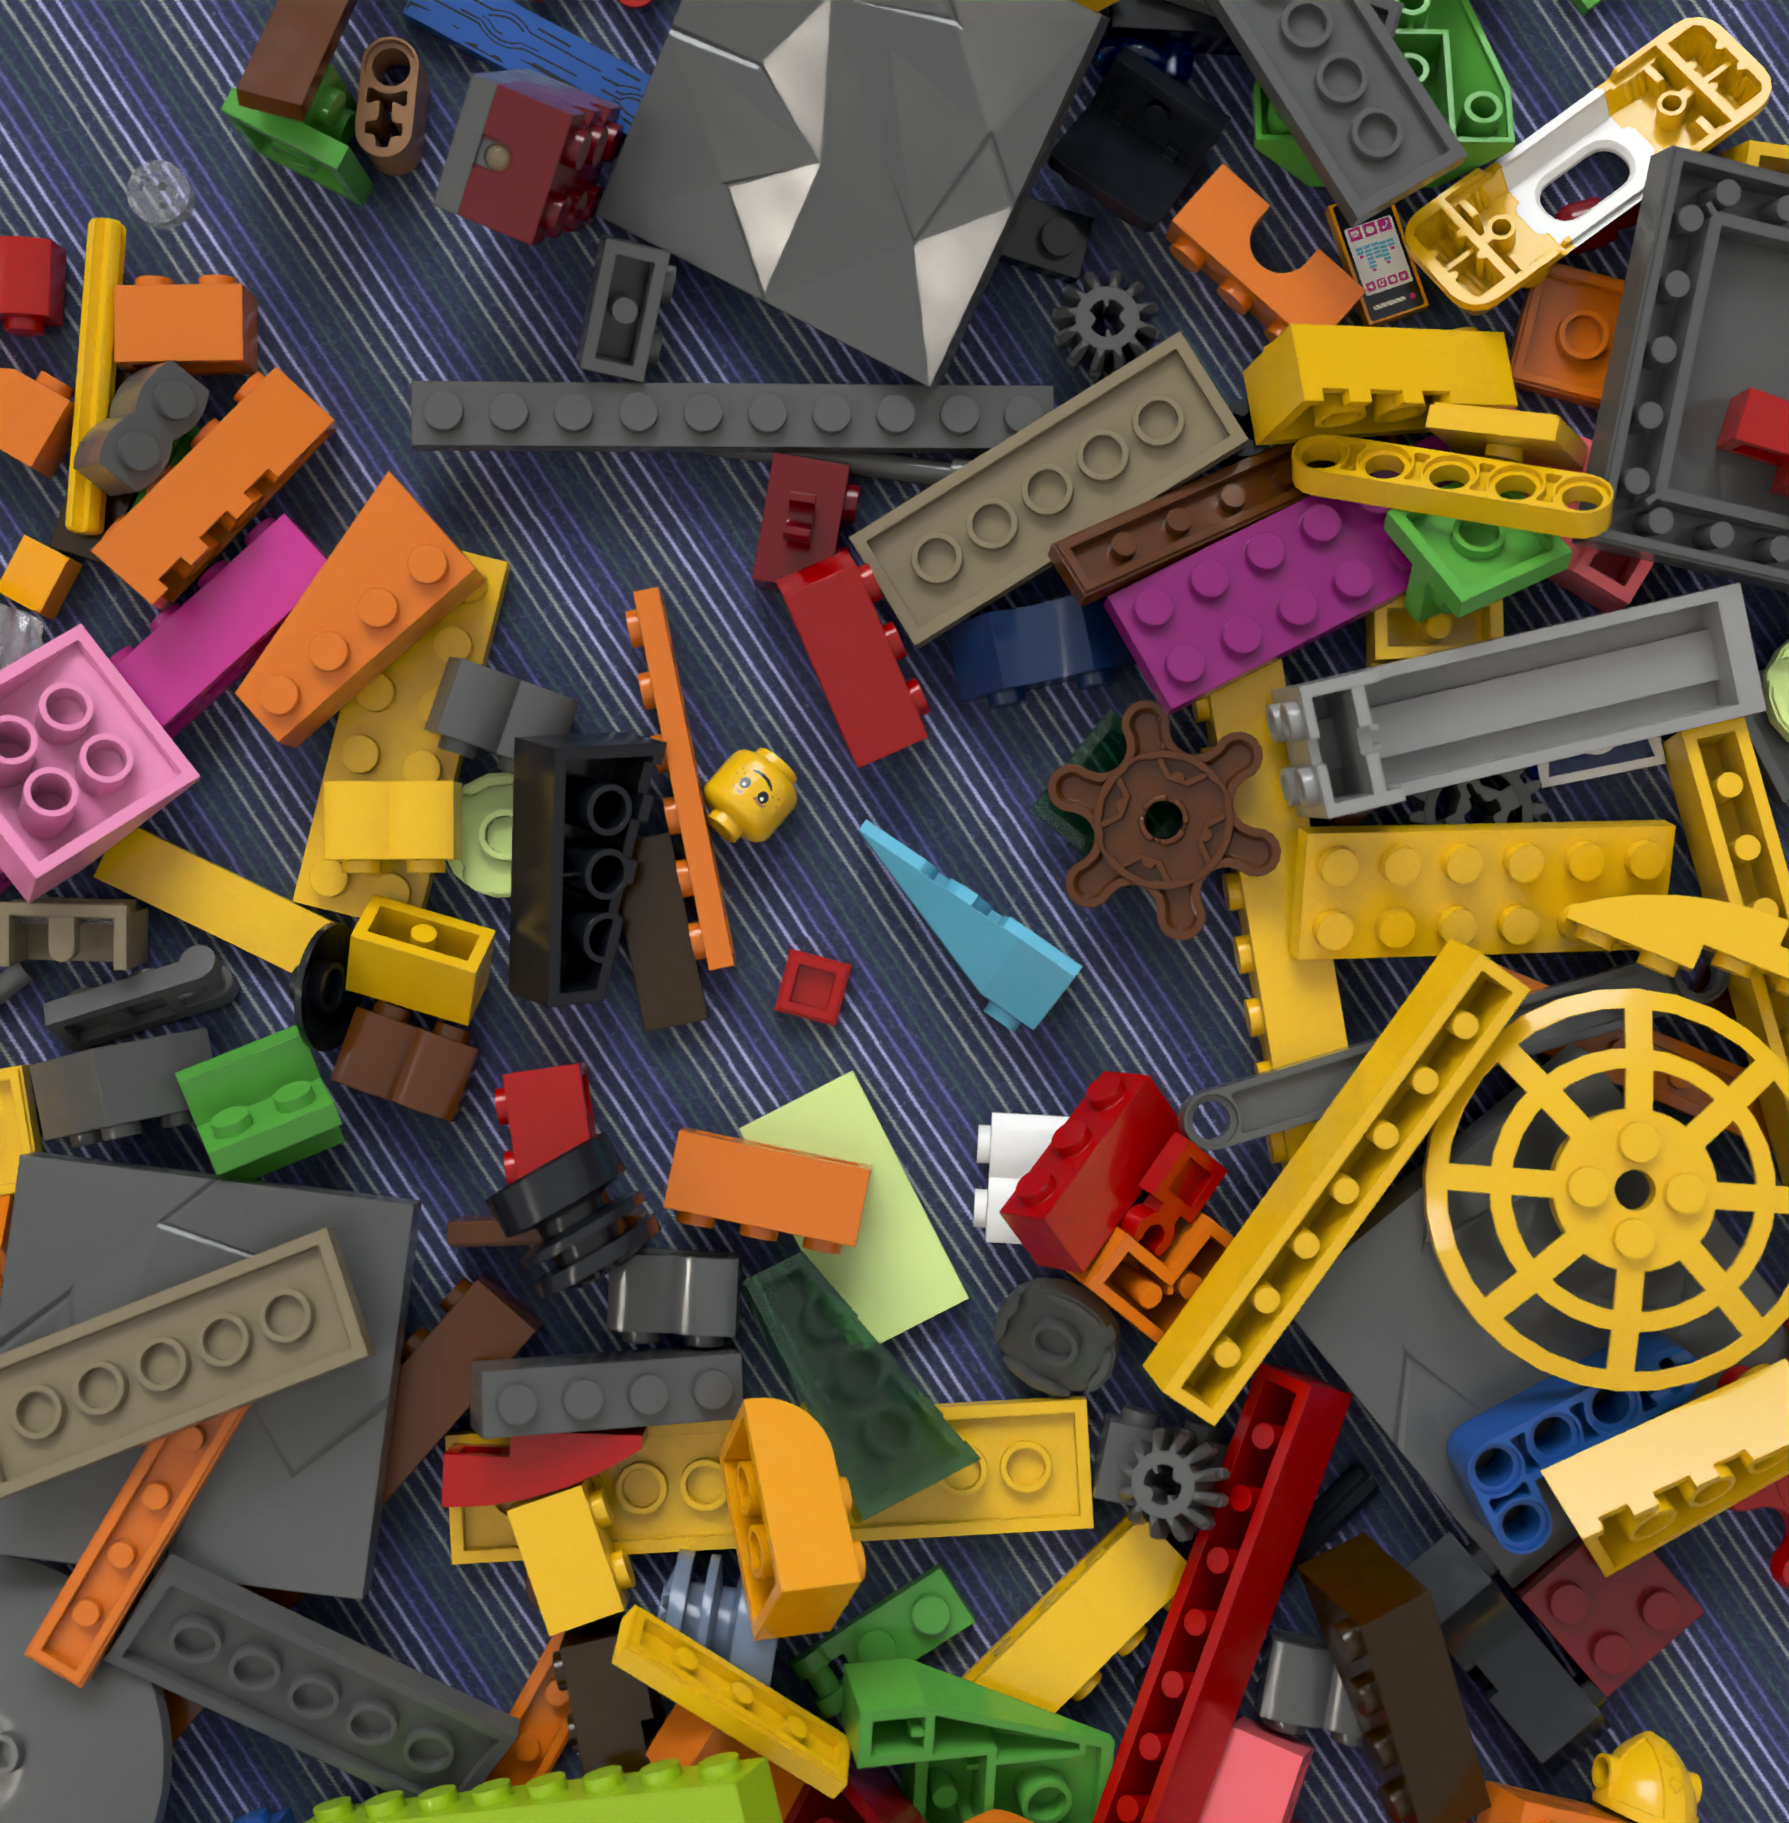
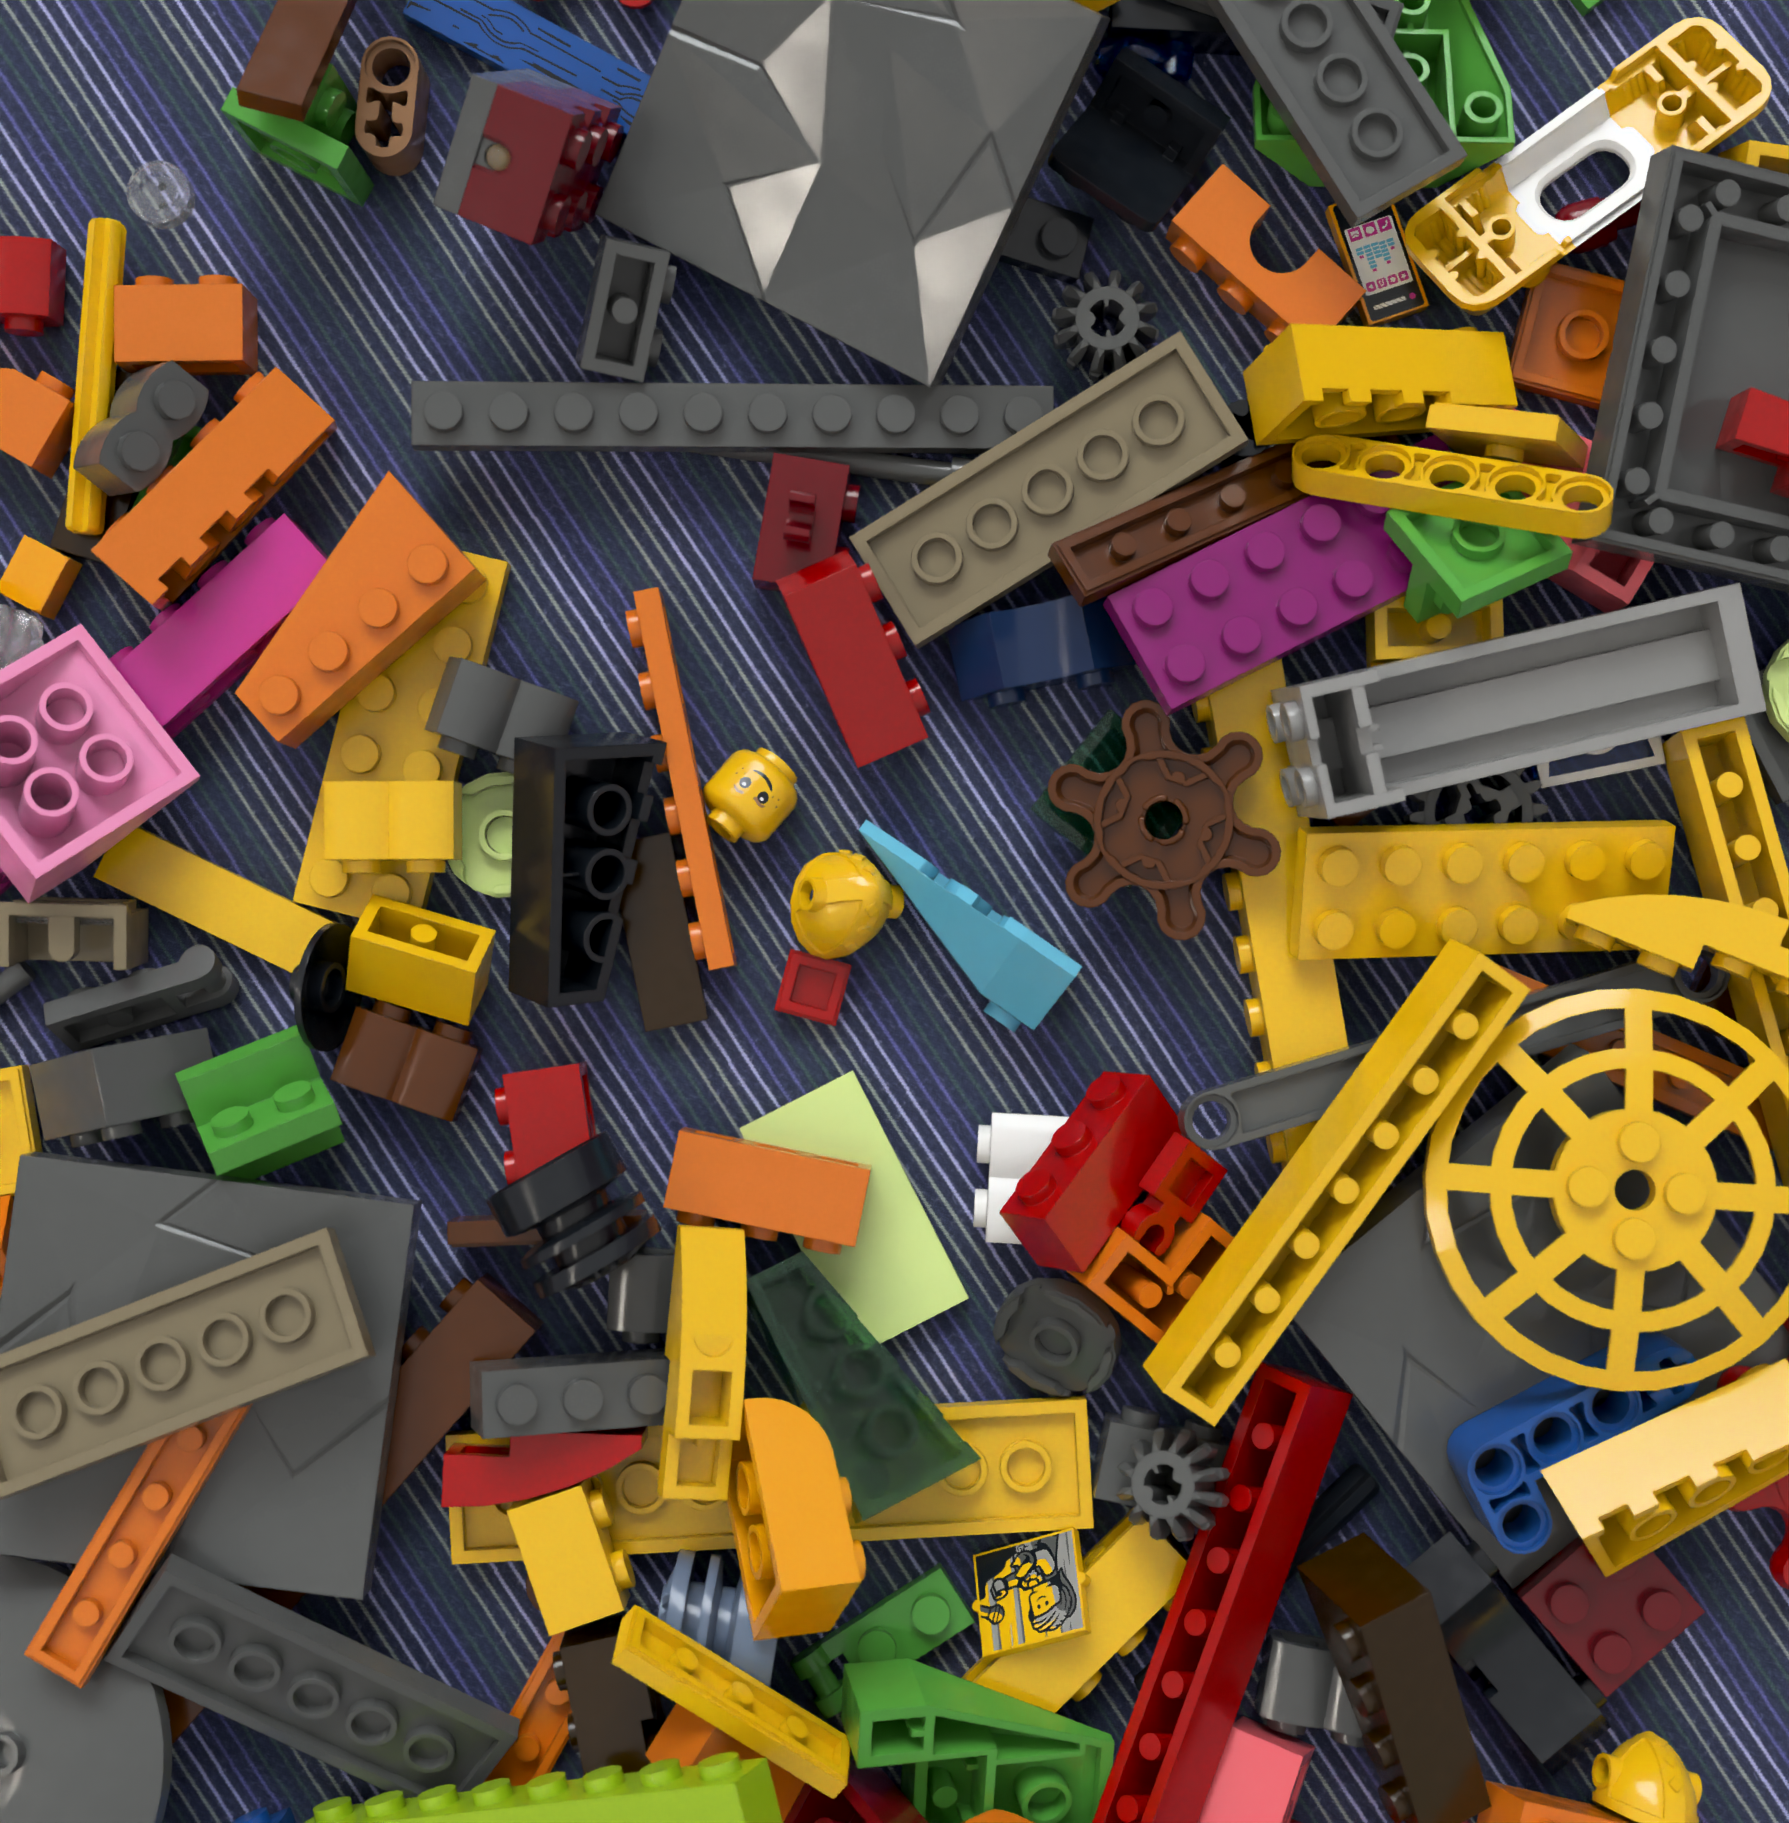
none -> yellow slope [657,1225,747,1501]
none -> yellow helmet [790,849,905,960]
none -> piece [972,1527,1091,1661]

